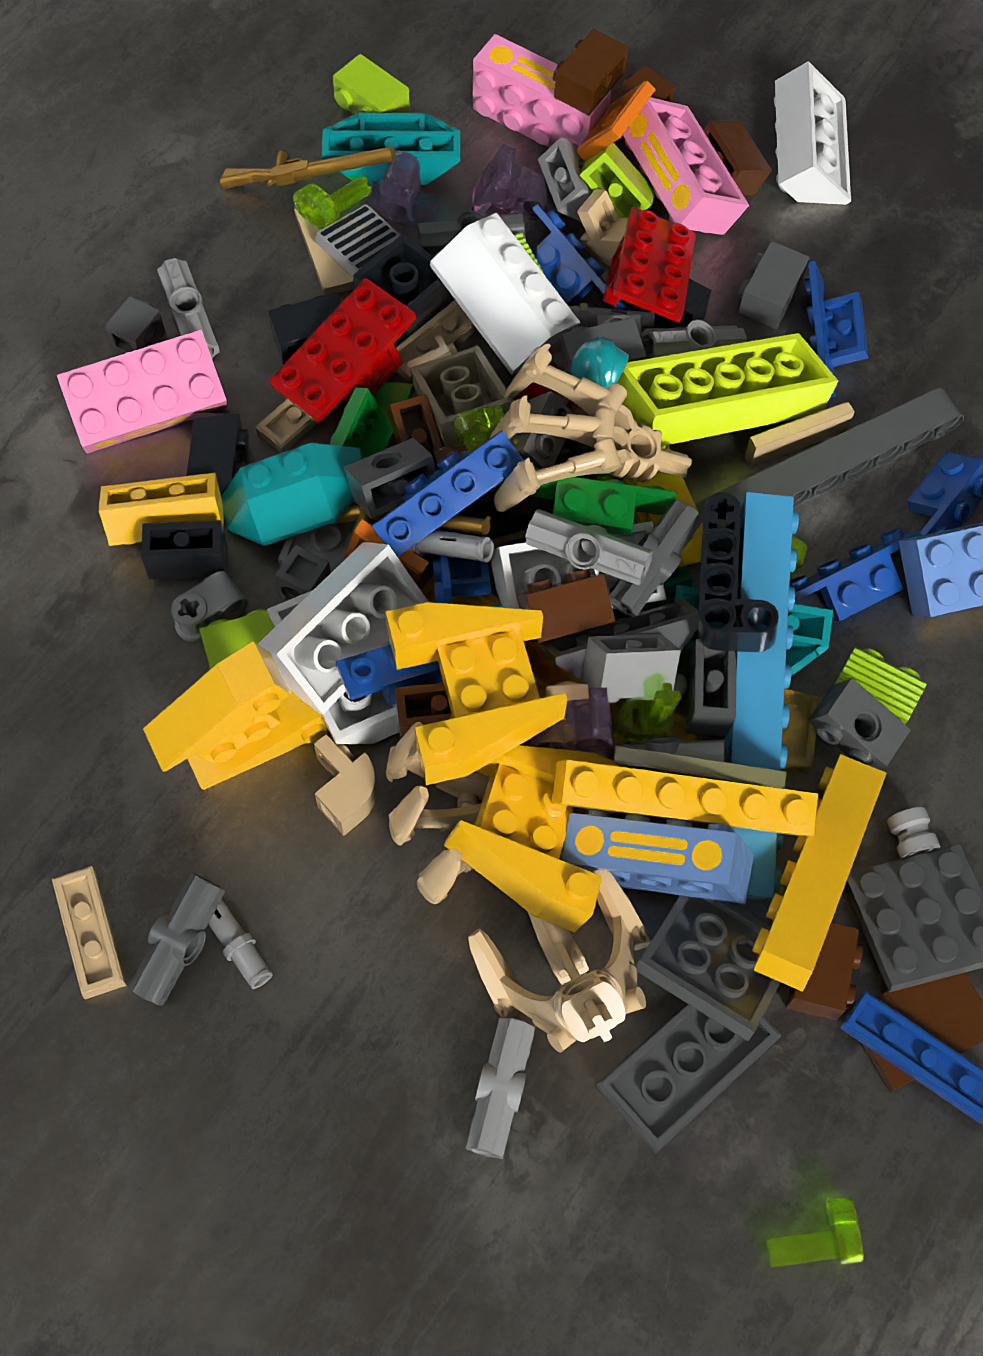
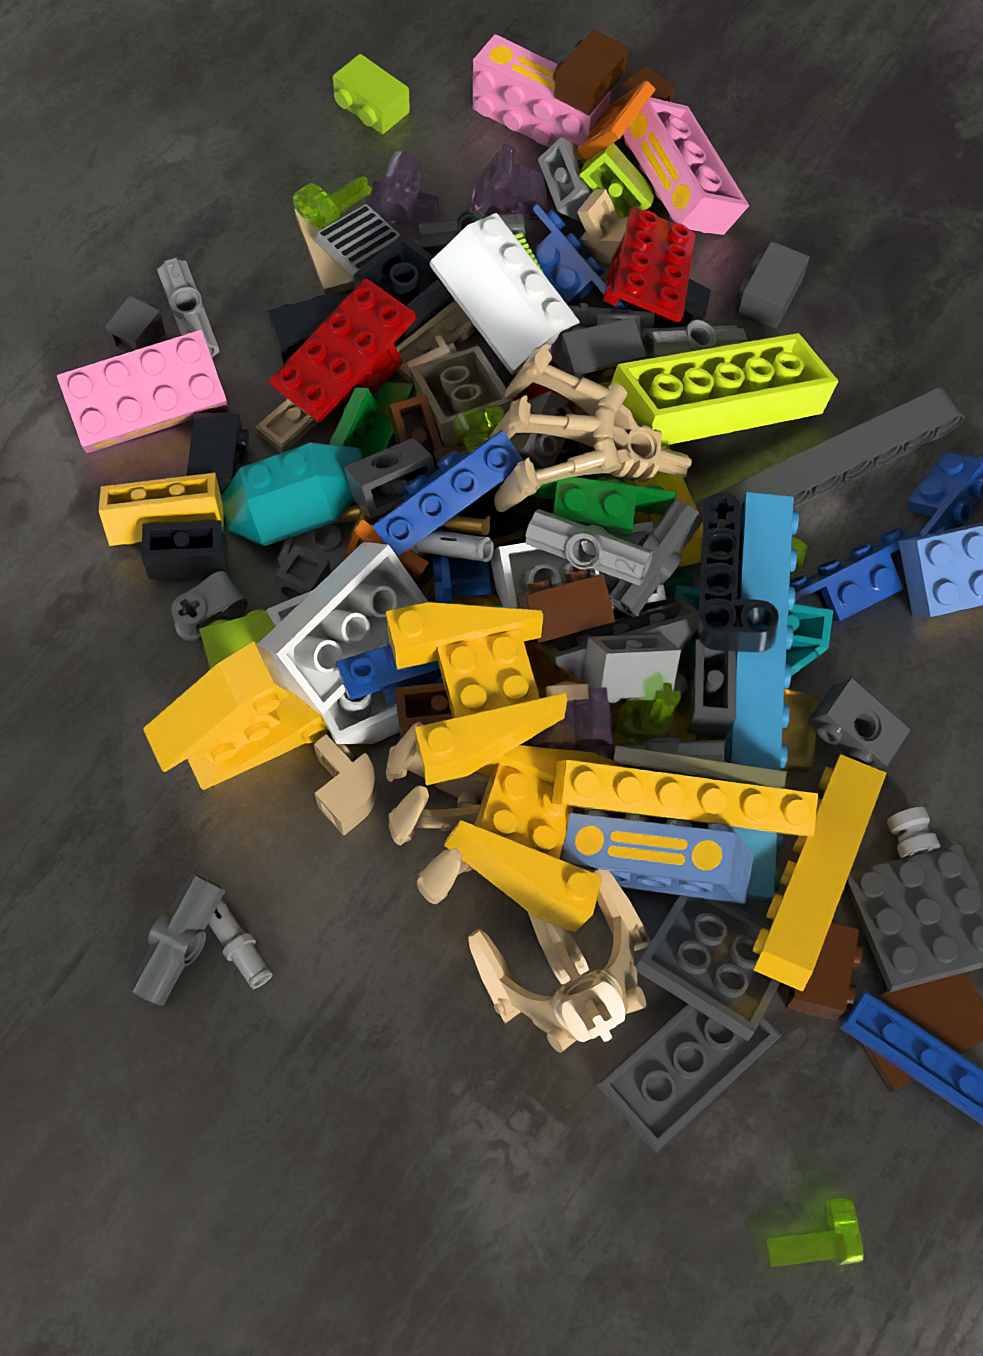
tan tile [52,866,127,999] -> none
pearl gold piece [220,146,396,189] -> none
teal wedge [322,113,460,185] -> none
light grey piece [466,1017,535,1159] -> none
teal hat [571,336,629,404] -> none
reddish brown brick [704,121,772,196] -> none
tan tile [744,402,855,467] -> none
white slope [774,61,851,205] -> none
blue bracket [804,261,869,398] -> none
lime brick [835,646,927,725] -> none

